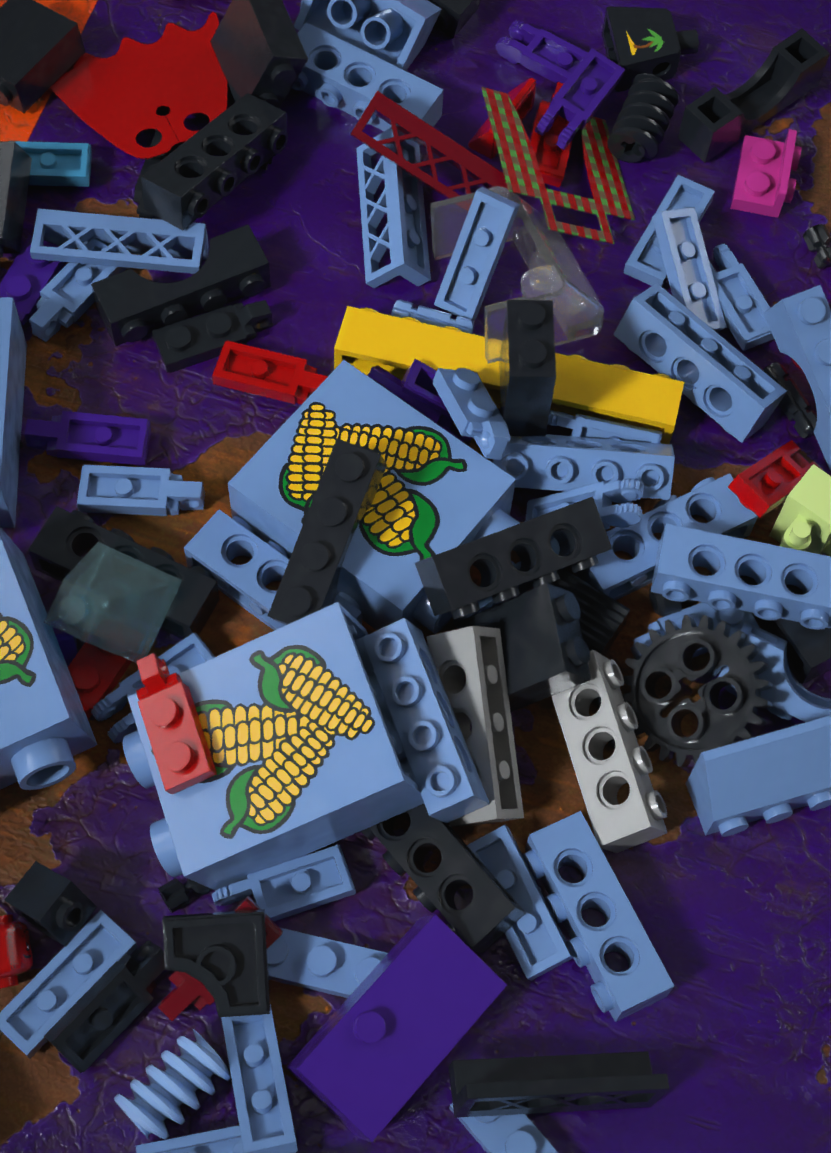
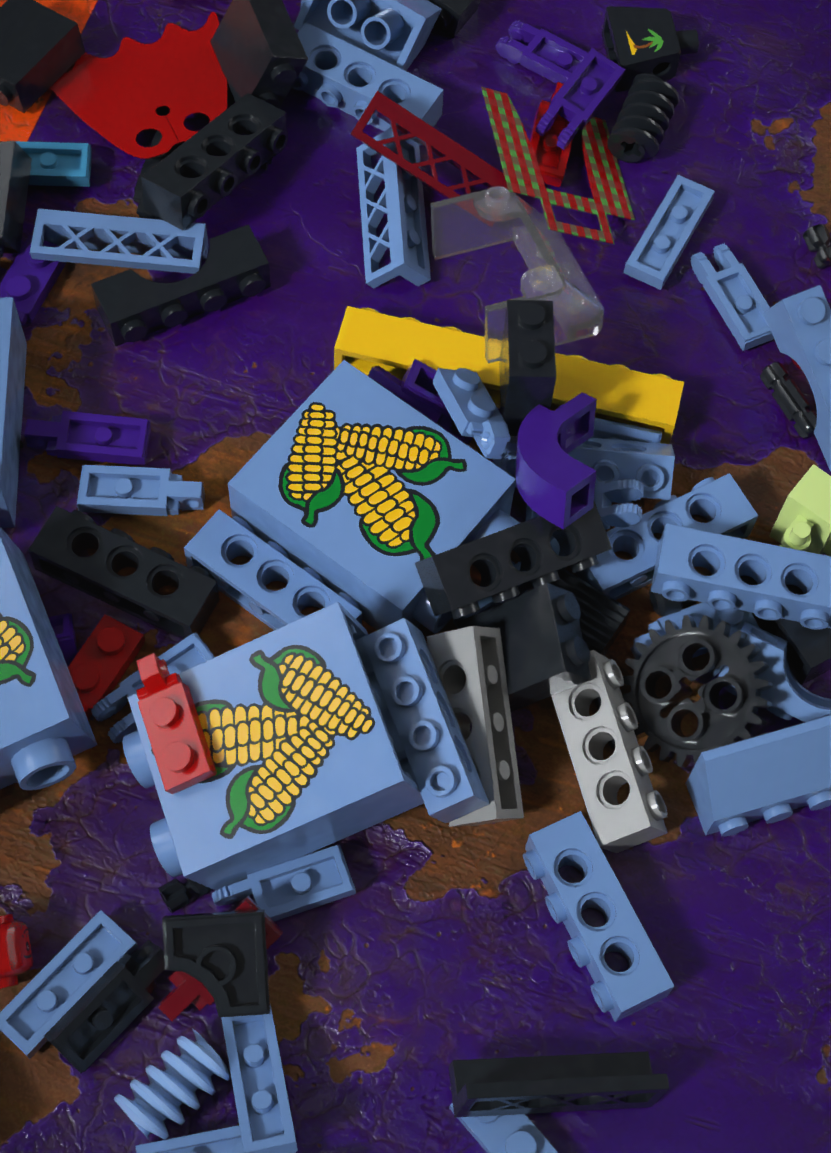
black brick [4,861,97,947] -> none
medium blue hinge [29,238,127,342] -> none
clear light blue slope [44,542,182,663] -> none
black hinge [152,300,273,373] -> none
red hinge [212,340,328,405] -> none
medium blue plate [267,927,388,998] -> none
black arch [268,439,387,625] -> none
dark purple brick [286,914,507,1142] -> none
black brick [361,804,526,953] -> none
medium blue axle [391,299,474,334] -> none
medium blue plate [434,187,520,321] -> none
medium blue plate [467,825,574,981] -> none
red slope [468,78,537,159] -> none
medium blue brick [613,283,787,443] -> none
medium blue plate [652,207,727,332] -> none
black arch [678,29,830,163] -> none
red plate [728,440,824,518] -> none
dark pink bracket [730,129,802,218] -> none
none -> dark purple arch [515,392,597,530]

